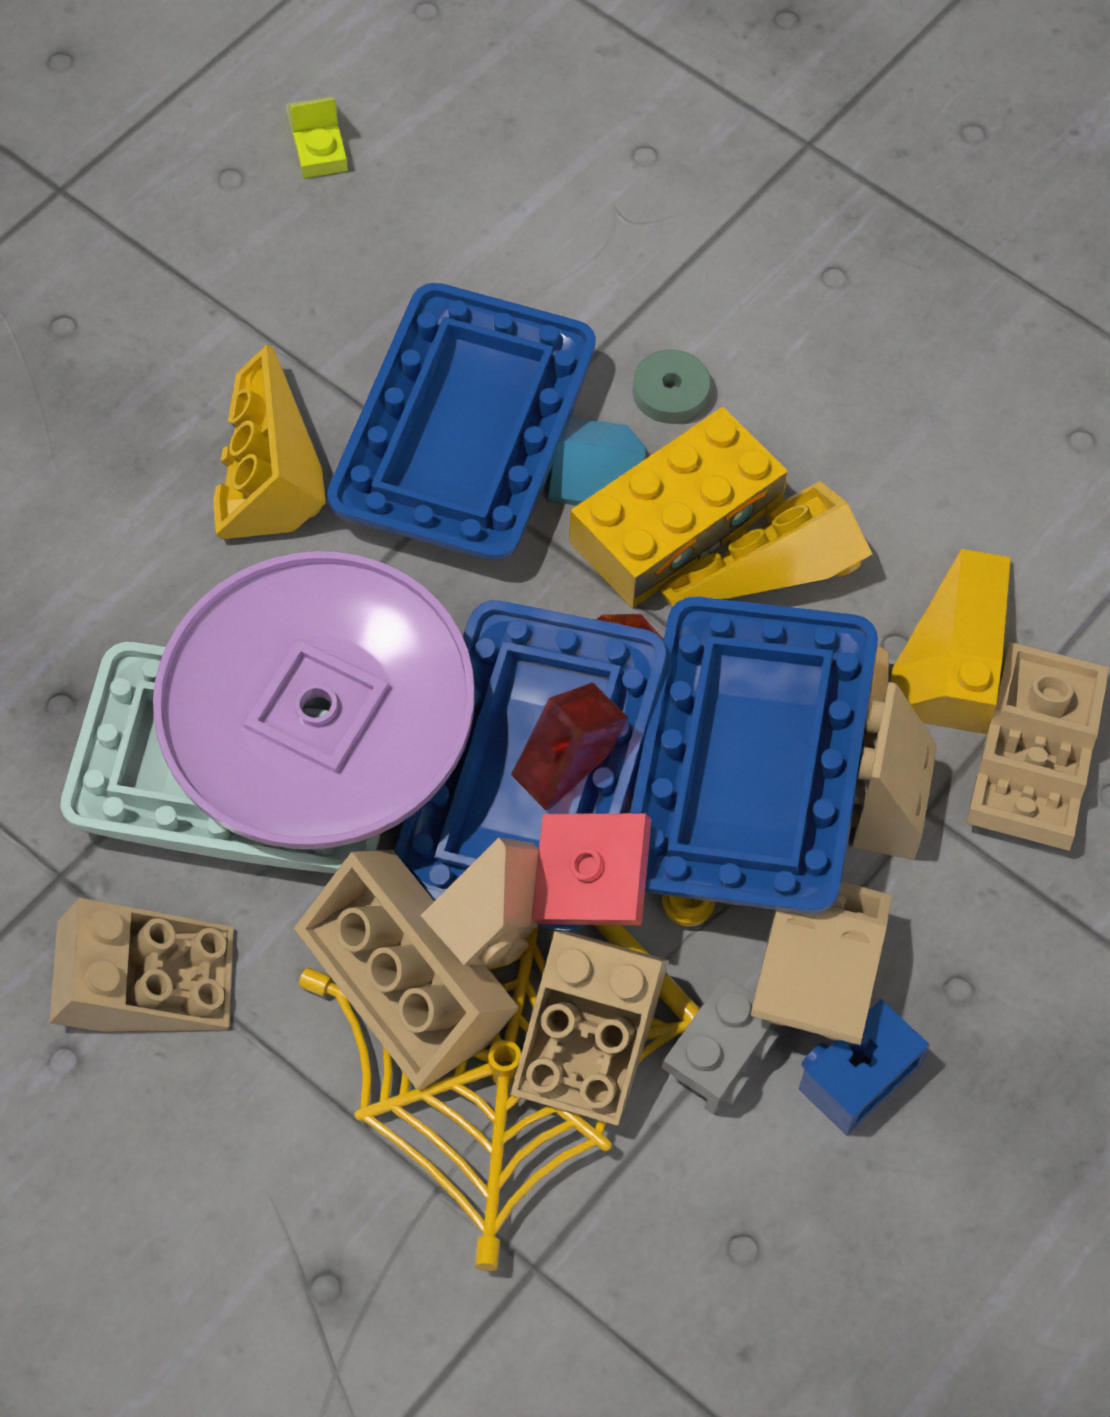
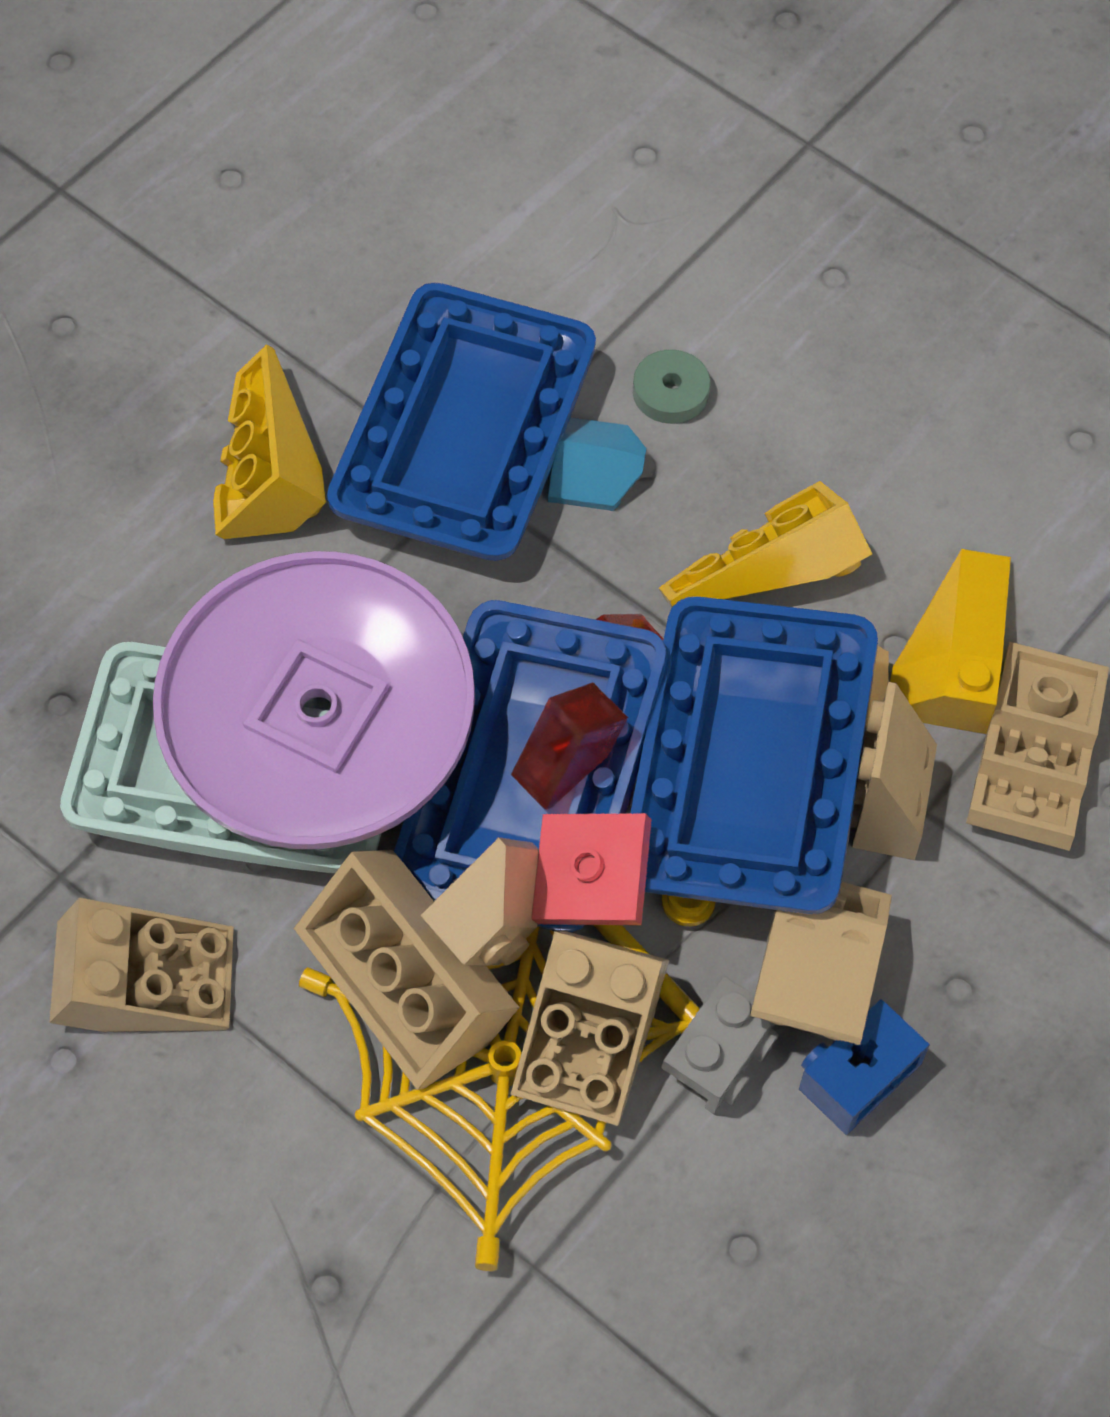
neon yellow slope [285,96,348,179] -> none
yellow brick [569,406,788,609] -> none

